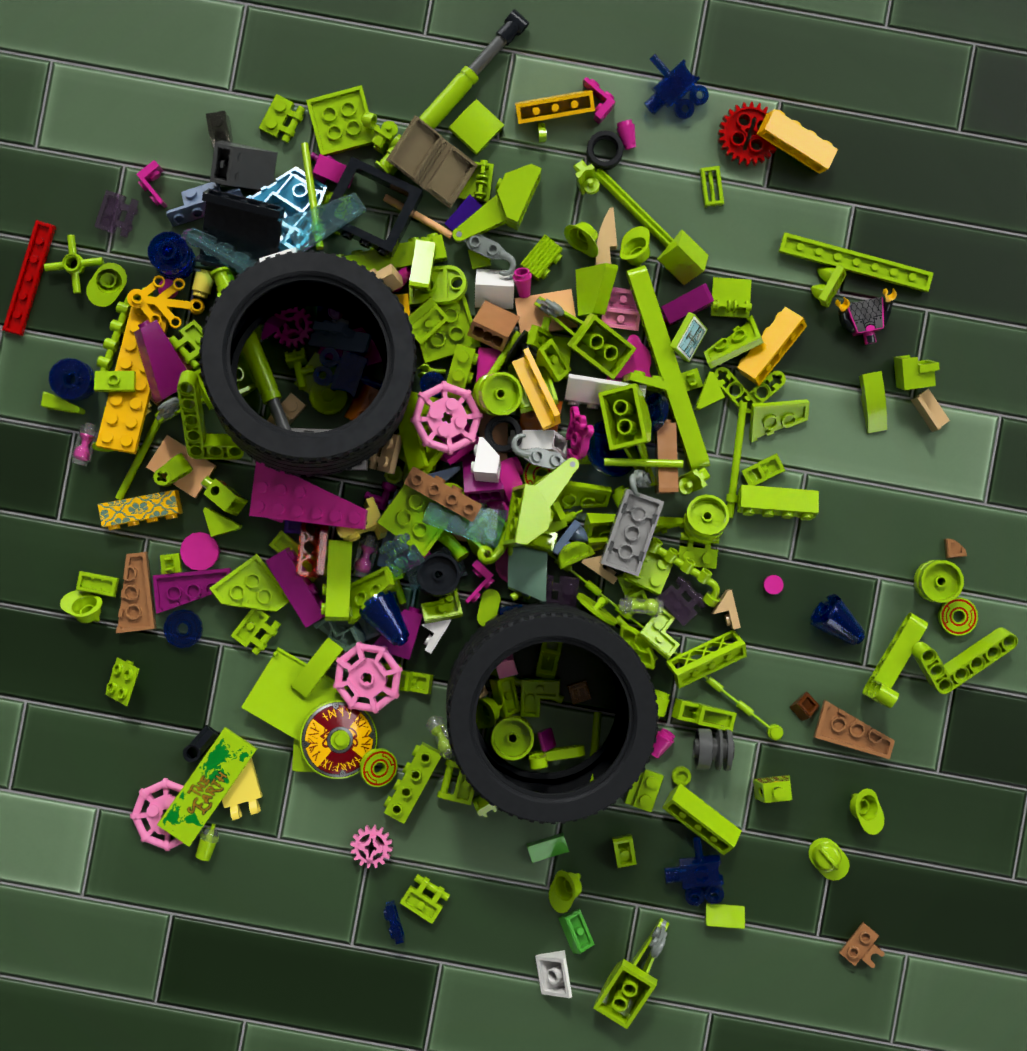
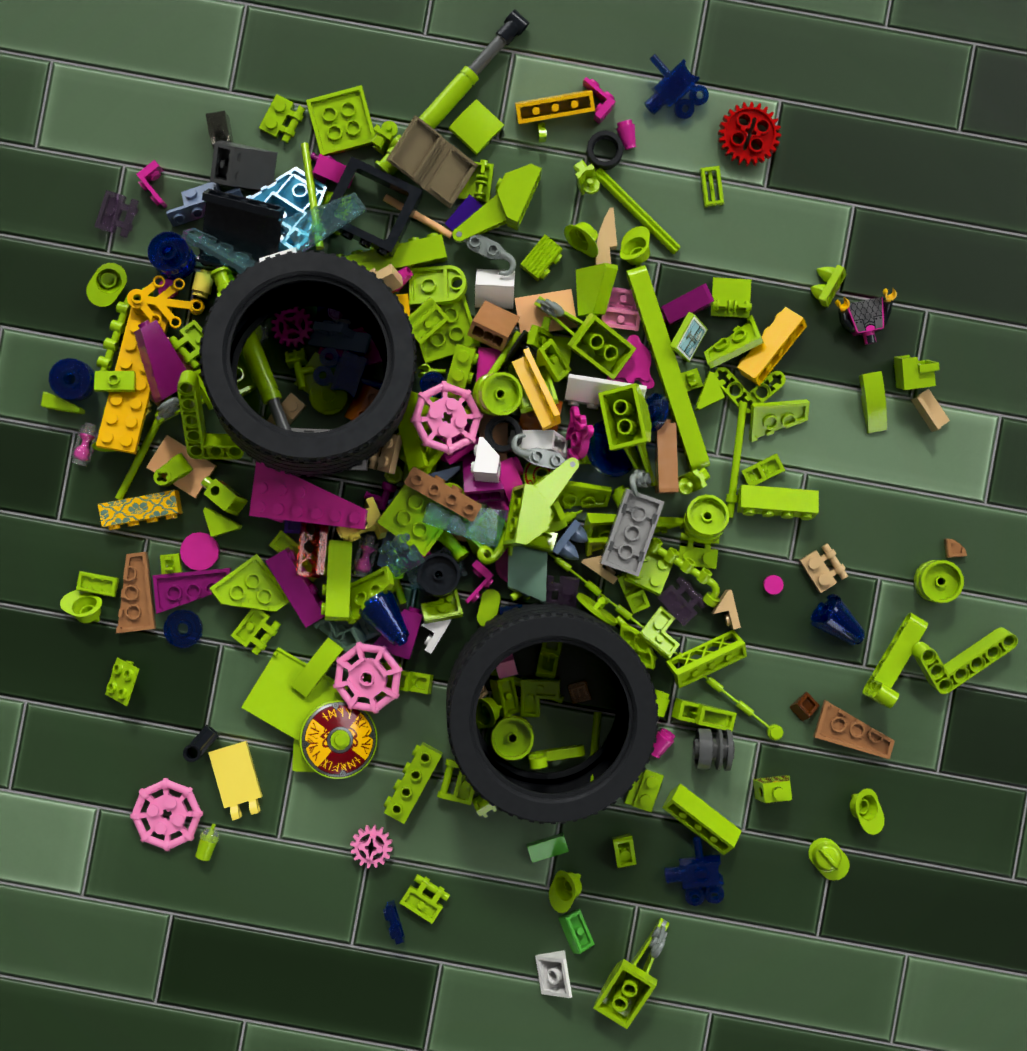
red tile [2,220,56,337] -> none
lime bar [44,235,104,294] -> none
lime tile [157,727,258,847] -> none
magenta slope [261,316,286,340] -> none
lime tile [359,748,398,787] -> none
lime hinge [361,112,377,129] -> none
slope [409,237,436,291] -> none
clear piece [425,715,454,759] -> none
lime tile [468,250,491,270] -> none
dark pink cone [513,268,532,298] -> none
magenta slope [537,728,556,752] -> none
lime tile [558,541,595,569] -> none
lime bar [604,458,683,468] -> none
clear piece [619,595,664,617] -> none
lime plate [622,370,669,393] -> none
lime slope [657,230,709,285] -> none
lime tile [671,766,691,786] -> none
lime slope [704,903,745,929] -> none
yellow brick [757,109,838,174] -> none
lime plate [778,232,934,293] -> none
medium nougat plate [839,922,885,968] -> none
lime tile [938,597,978,636] -> none
none -> tan plate [799,543,848,593]

